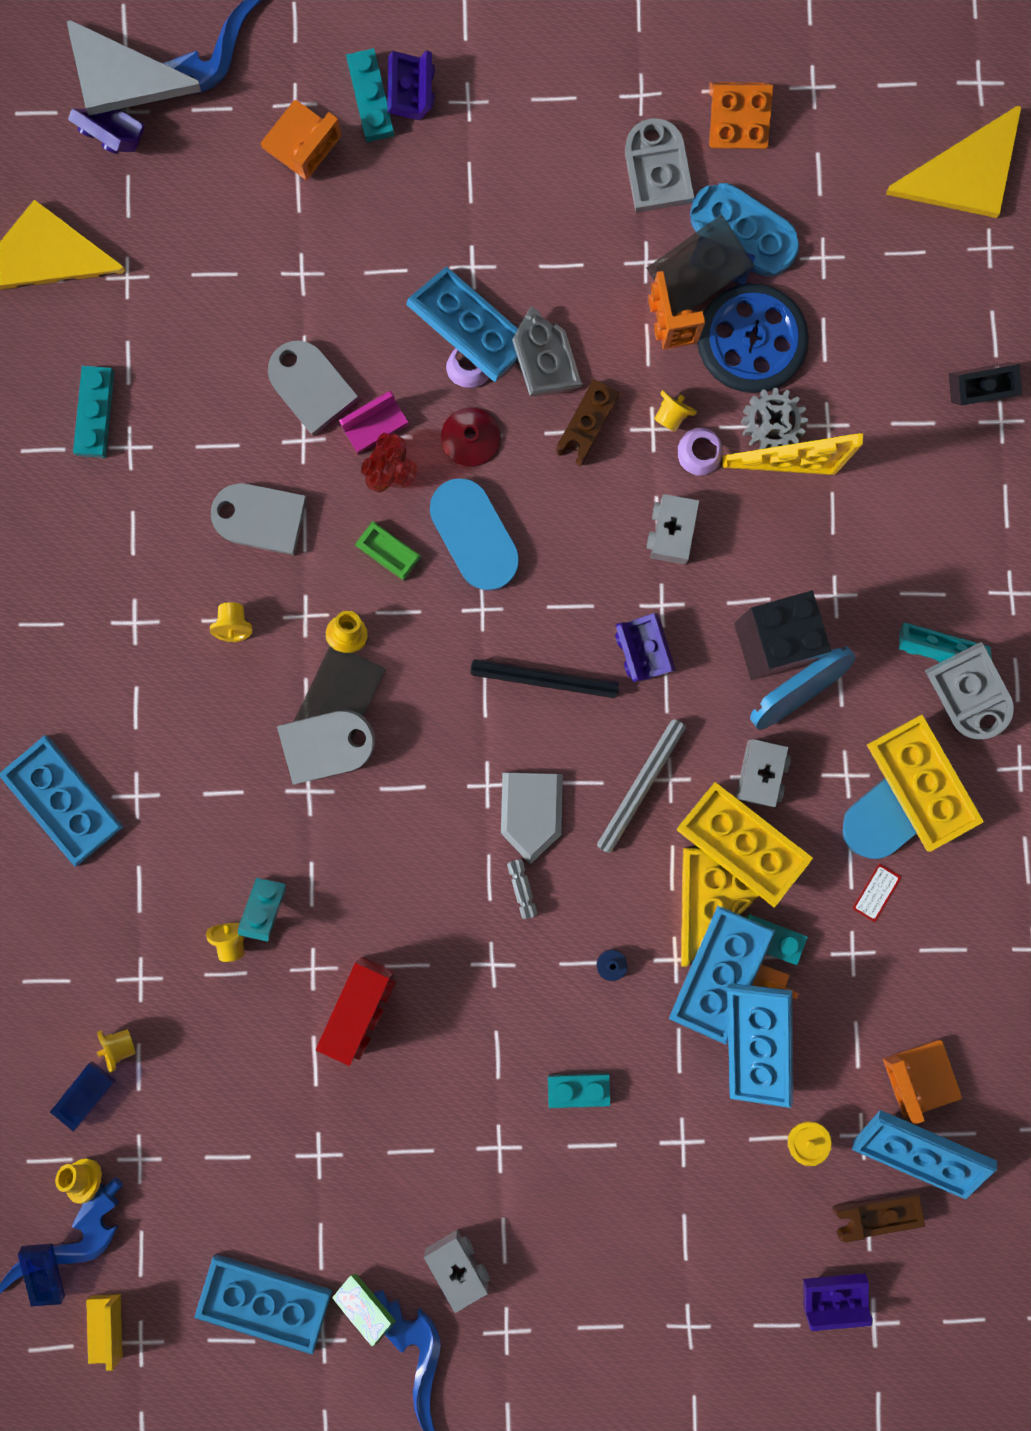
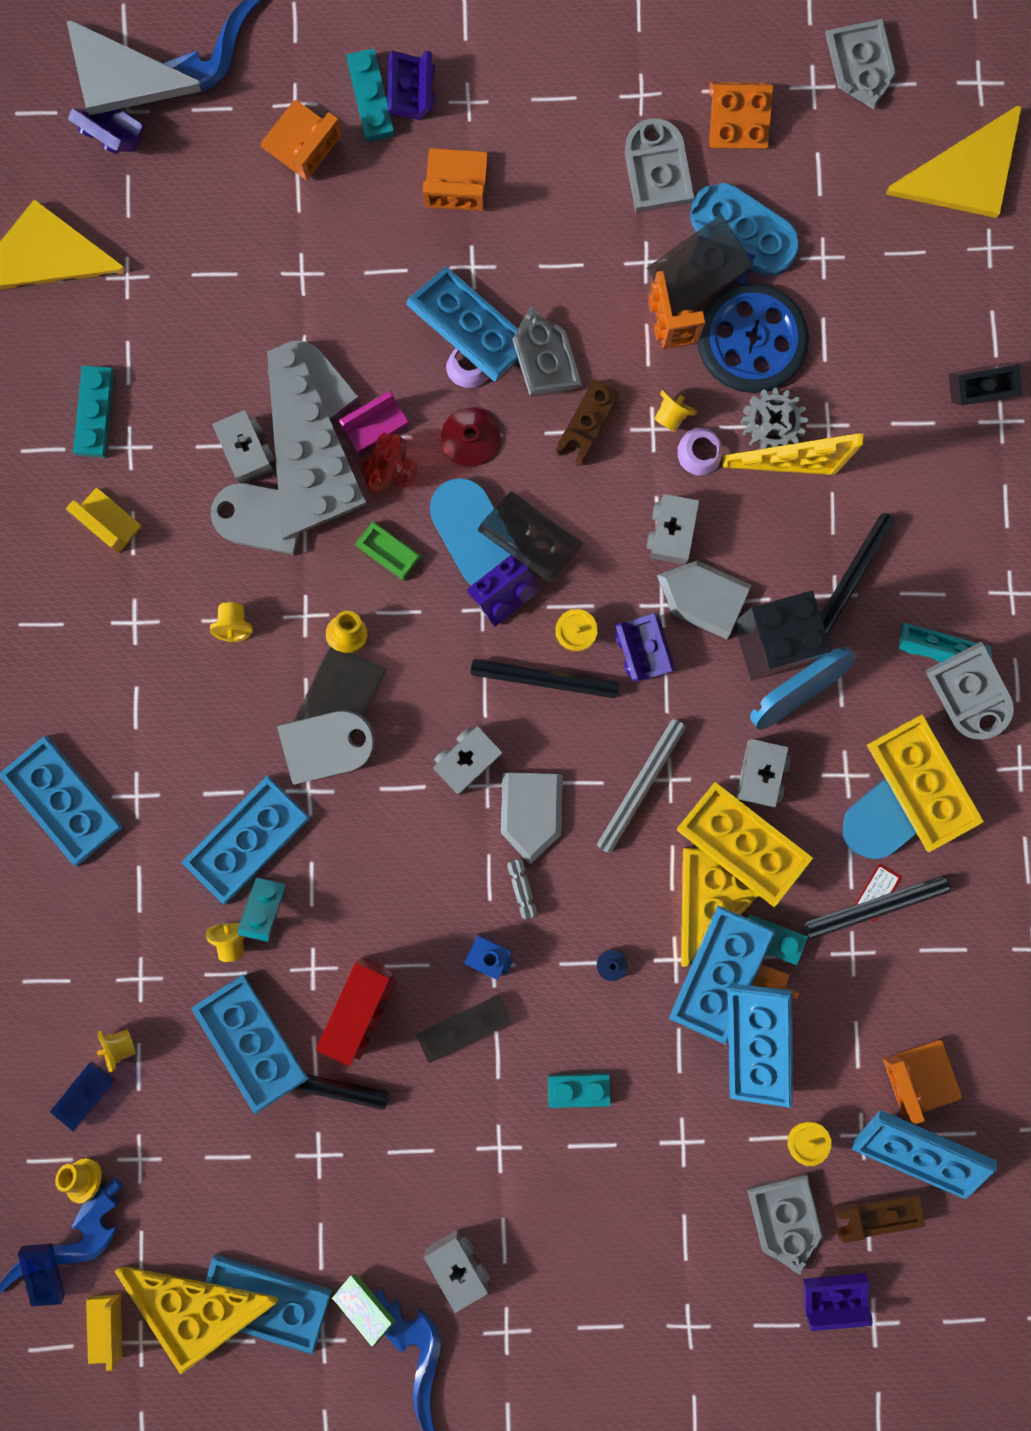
none -> yellow panel [66,488,141,553]
none -> yellow tile [114,1266,279,1375]
none -> dark azure tile [181,775,311,905]
none -> dark azure tile [191,974,309,1115]
none -> light grey brick [212,410,275,484]
none -> light grey wing [267,340,367,540]
none -> black axle [294,1074,389,1110]
none -> clear smoke tile [416,994,512,1063]
none -> orange bracket [423,148,487,211]
none -> light grey brick [433,726,503,795]
none -> blue brick [464,933,514,980]
none -> dark purple bracket [467,554,541,627]
none -> clear smoke tile [477,491,583,583]
none -> yellow piece [555,609,598,651]
none -> light grey tile [657,560,751,640]
none -> light grey tile [747,1174,823,1275]
none -> black axle [804,876,951,939]
none -> black axle [820,513,895,636]
none -> light grey tile [825,19,896,109]

